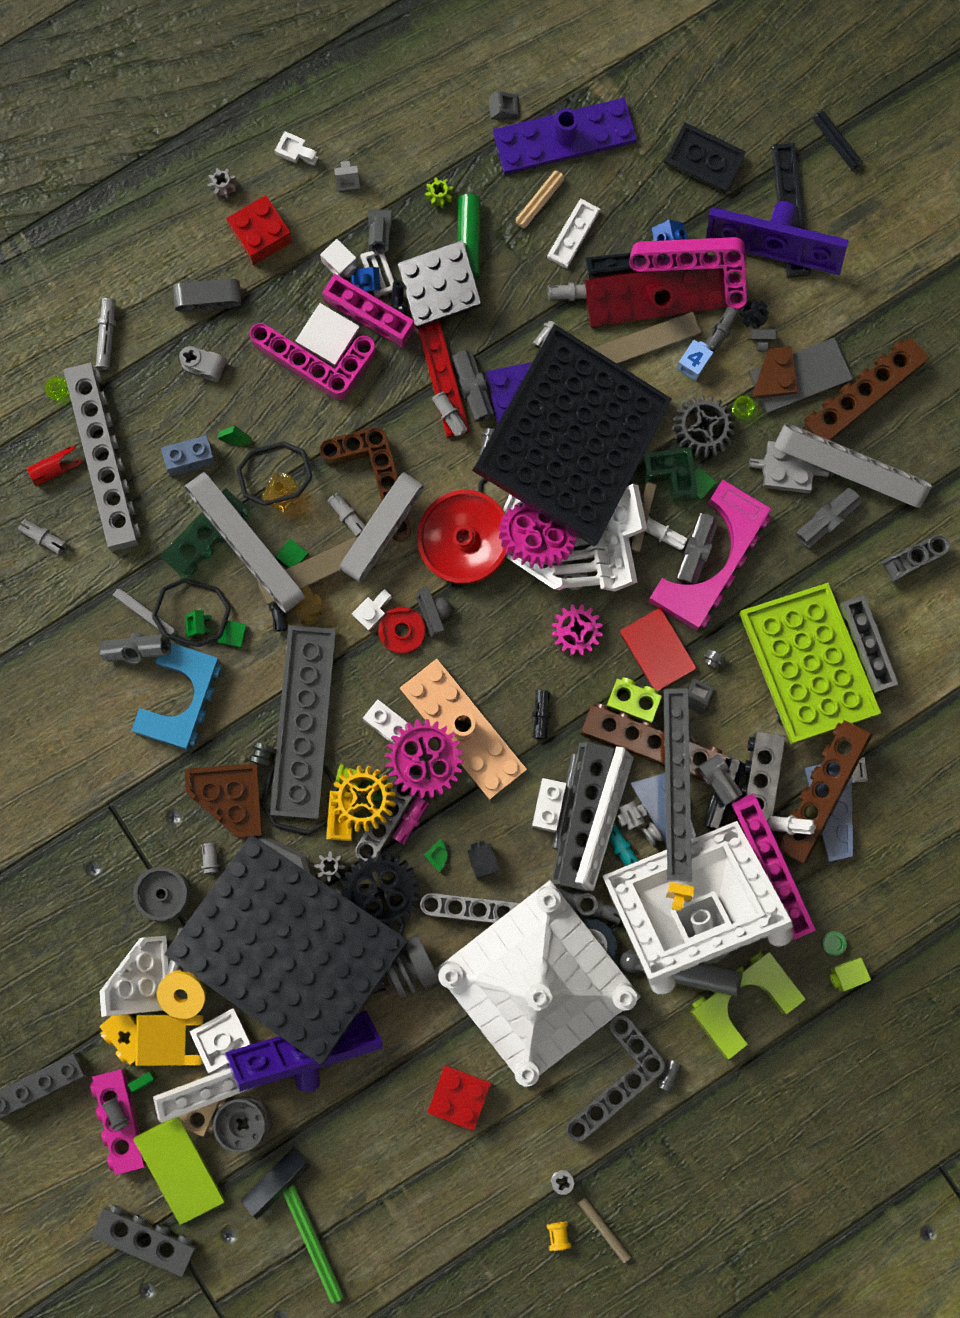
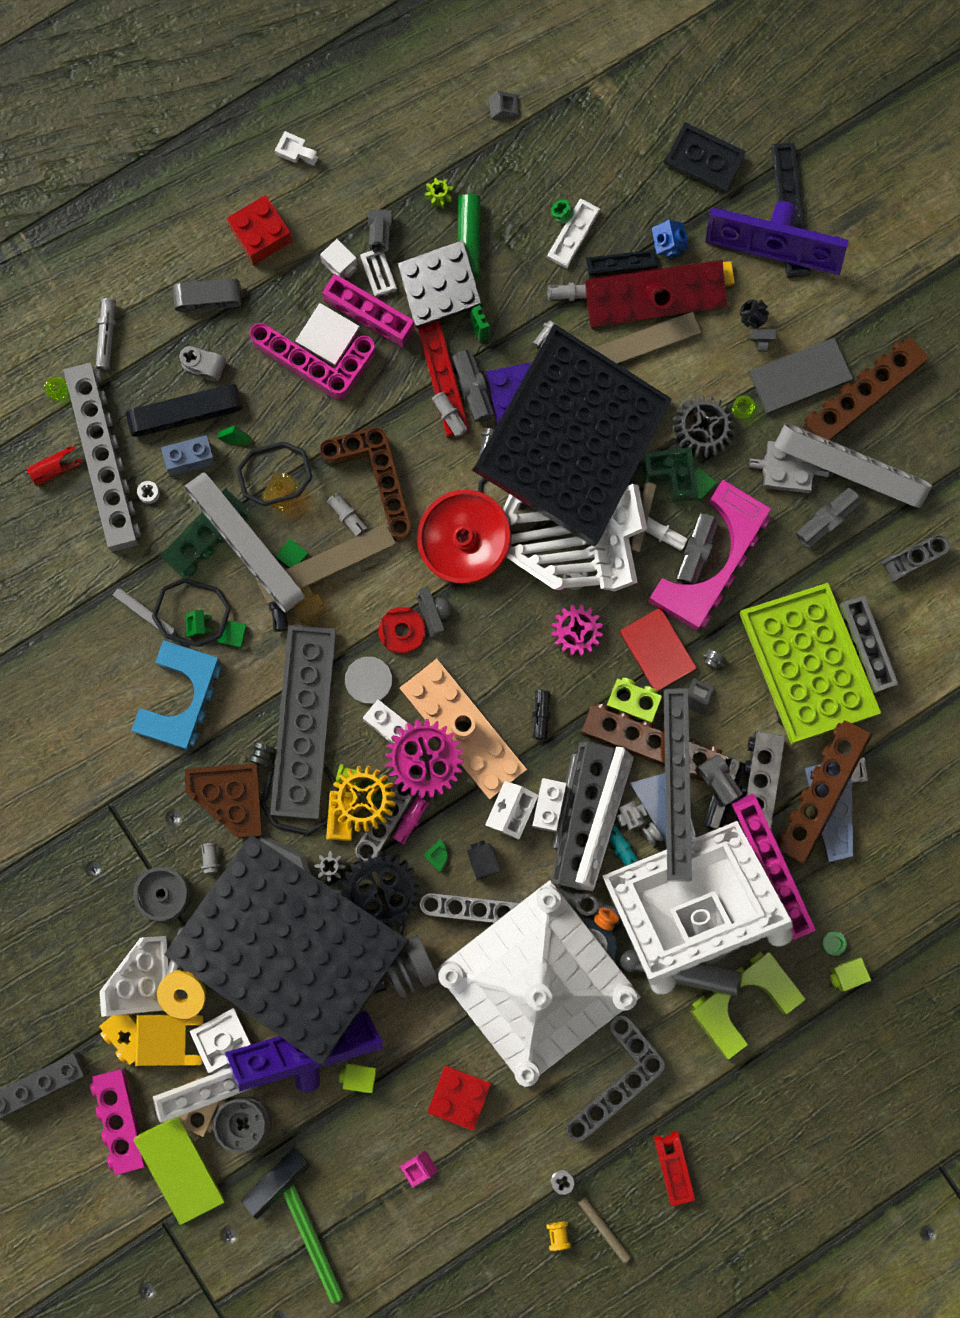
light grey pin [18,518,67,555] -> none
dark grey brick [91,1204,198,1277] -> none
dark grey piece [100,632,171,664] -> none
dark grey pin [102,1098,129,1132] -> none
green tile [128,1071,157,1092] -> none
light grey gear [208,168,236,198] -> none
light grey tile [334,161,360,191] -> none
light grey beam [340,472,425,582] -> none
blue tile [351,267,380,292] -> none
white plate [352,589,392,631] -> none
black arm [391,280,408,315] -> none
dark purple plate [493,98,637,175] -> none
dark pink gear [499,503,577,569] -> none
tan axle [516,170,564,229] -> none
dark pink beam [629,237,748,309] -> none
dark grey pin [657,1059,682,1093] -> none
yellow tile [666,882,695,911] -> none
light blue brick [676,340,713,381] -> none
dark grey pin [705,307,740,354] -> none
reddish brown wing [752,347,798,399] -> none
white axle [768,816,816,835] -> none
black axle [813,111,862,170] -> none
none -> black beam [126,384,243,437]
none -> white bush [137,481,160,504]
none -> lime brick [339,1063,377,1093]
none -> light grey tile [345,657,392,704]
none -> dark pink slope [400,1151,438,1188]
none -> green tile [471,305,489,343]
none -> white brick [485,781,539,839]
none -> green bush [551,199,574,224]
none -> orange bush [594,907,619,931]
none -> red plate [653,1131,695,1207]

